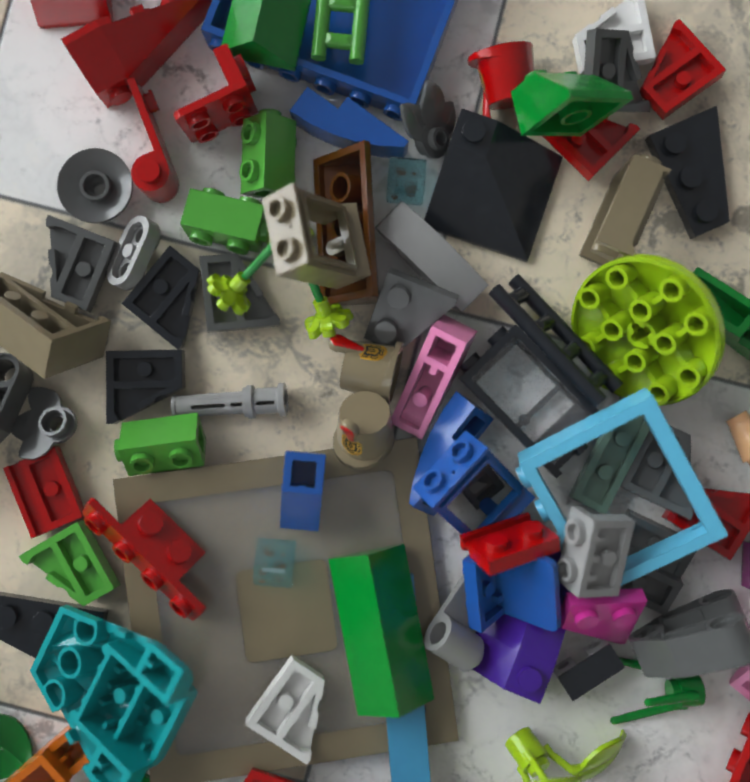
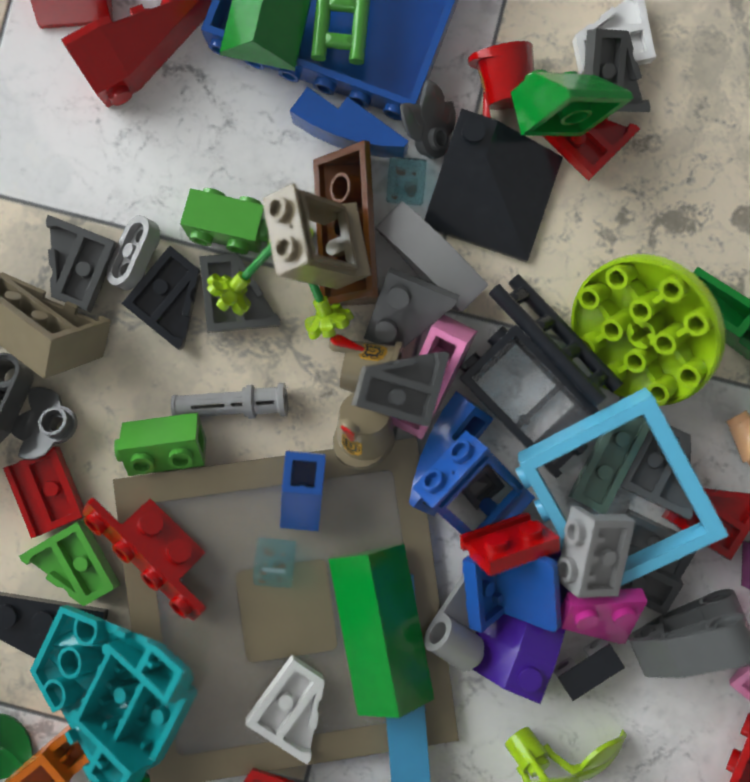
dark grey dish [57,148,133,223] -> none
black wing [106,350,185,424] -> none
red door [127,77,179,203] -> none
red bracket [173,43,259,143] -> none
bright green brick [239,109,297,199] -> none
dark tan window [578,153,671,266] -> none
green plant [610,657,706,725] -> none
red wing [640,19,726,120] -> none
black wing [645,106,730,240] -> none
none -> dark grey wing [351,352,450,427]

